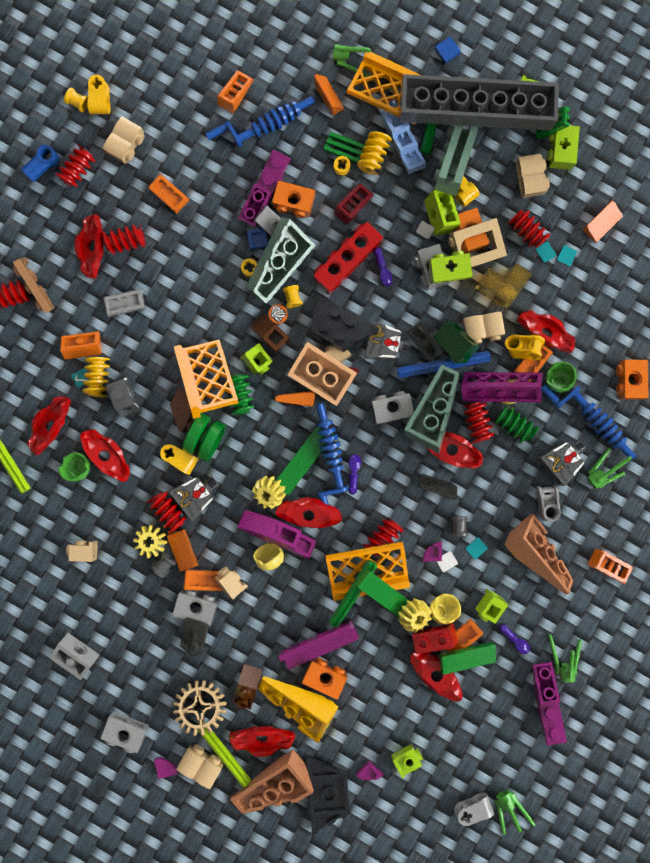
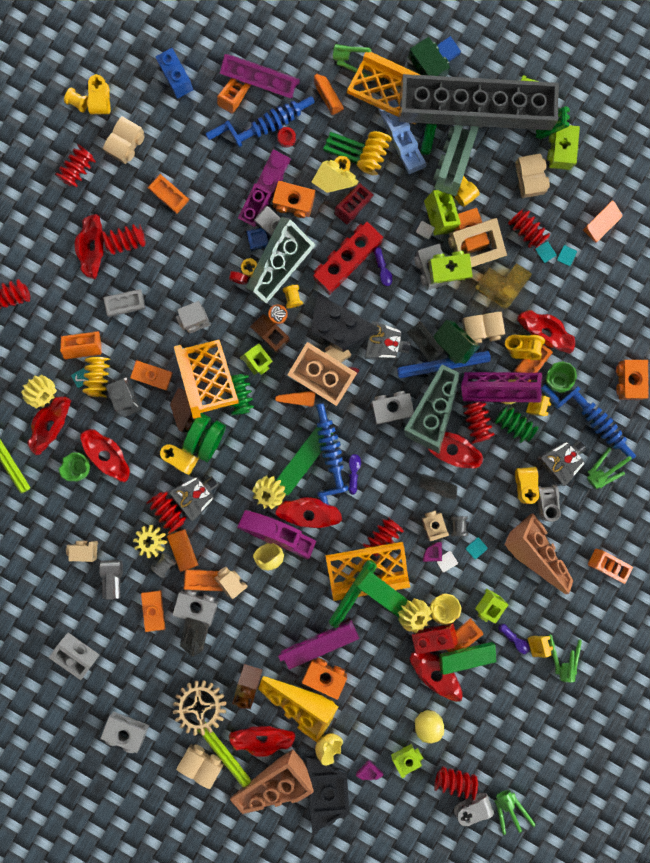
medium nougat wing [13,257,54,314] -> none
blue piece [21,145,60,182] -> none
magenta tile [154,757,179,779] -> none
magenta slope [532,662,567,746] -> none
none -> light yellow gear [21,375,57,409]
none -> flat silver piece [100,560,123,599]
none -> orange plate [130,360,173,391]
none -> orange plate [141,590,166,632]
none -> blue brick [155,48,193,99]
none -> light grey brick [176,301,211,334]
none -> magenta fence [220,54,300,98]
none -> red tile [229,271,249,285]
none -> red tile [277,127,296,148]
none -> light yellow slope [312,160,359,193]
none -> light yellow hair [315,733,343,766]
none -> dark green brick [408,36,450,76]
none -> light yellow hair [415,710,444,743]
none -> tan brick [421,510,449,541]
none -> red piece [434,766,478,801]
none -> yellow piece [515,467,539,504]
none -> yellow tile [526,396,551,416]
none -> yellow tile [528,636,553,658]

